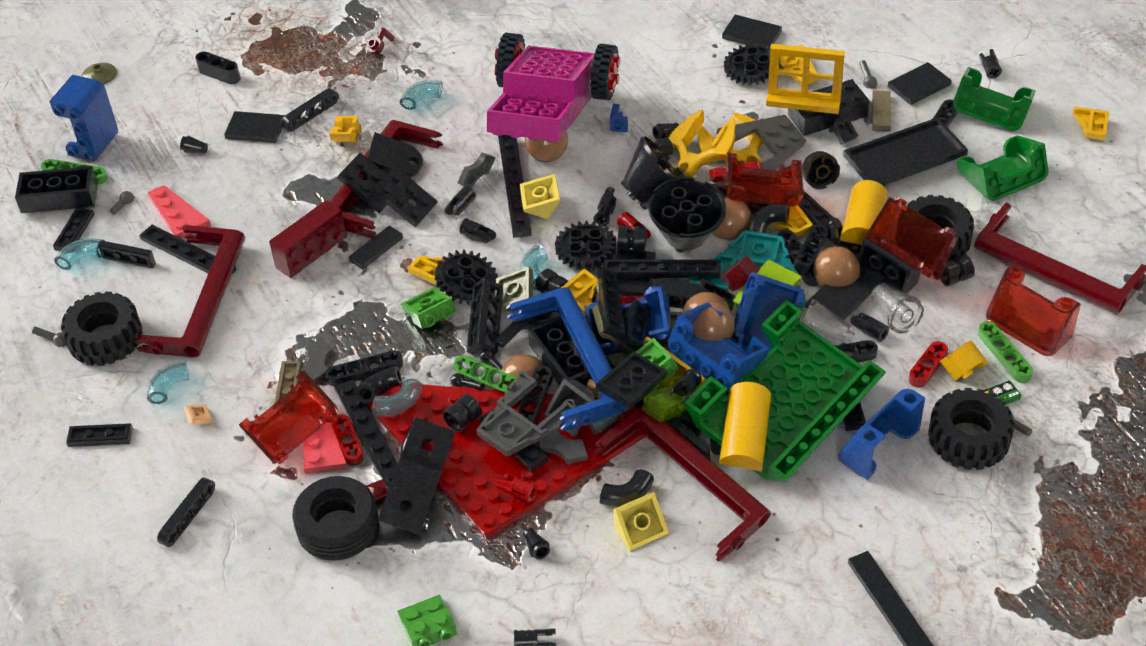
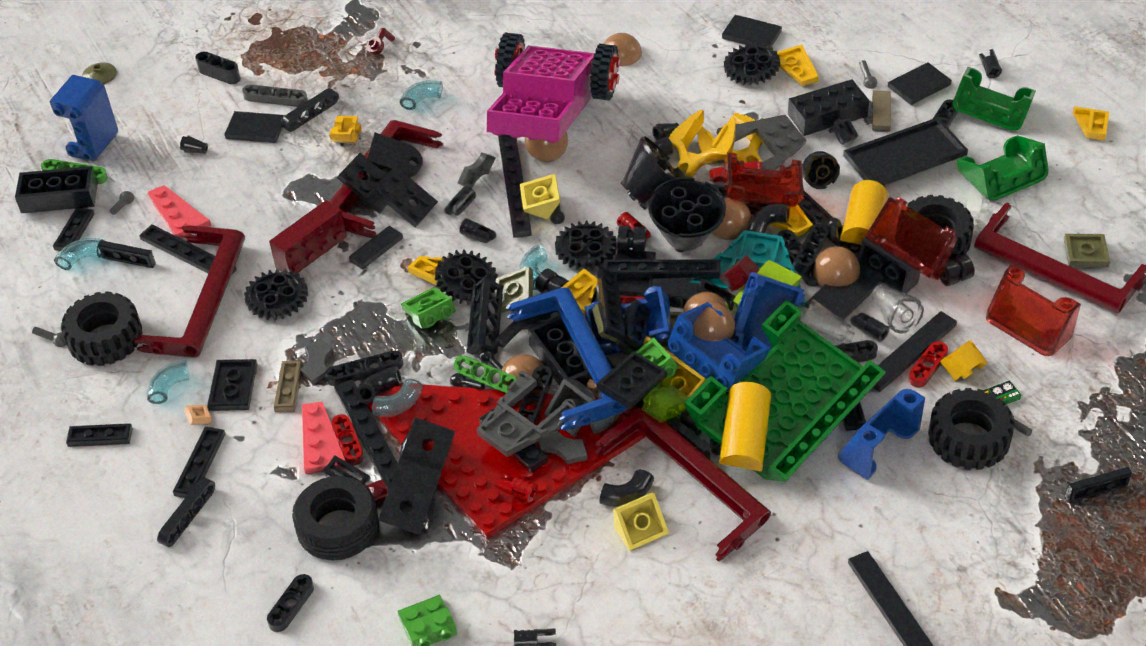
clear red windscreen [239,370,338,464] -> none
black wheel [442,394,482,433] -> none
black cone [523,528,550,559] -> none
black piece [593,187,617,226] -> none
blue bracket [610,104,628,132] -> none
black piece [670,369,702,403] -> none
yellow window [766,44,845,114] -> none
bright green beam [978,321,1033,383] -> none
none -> black tile [173,426,226,498]
none -> black tile [207,359,258,411]
none -> dark grey beam [242,85,308,107]
none -> black gear [244,268,308,321]
none -> black beam [267,574,314,632]
none -> black tile [322,455,371,485]
none -> black bar [550,203,565,224]
none -> medium nougat piece [604,33,642,66]
none -> black tile [873,311,957,392]
none -> olive plate [1064,234,1110,267]
none -> black tile [1065,467,1132,503]

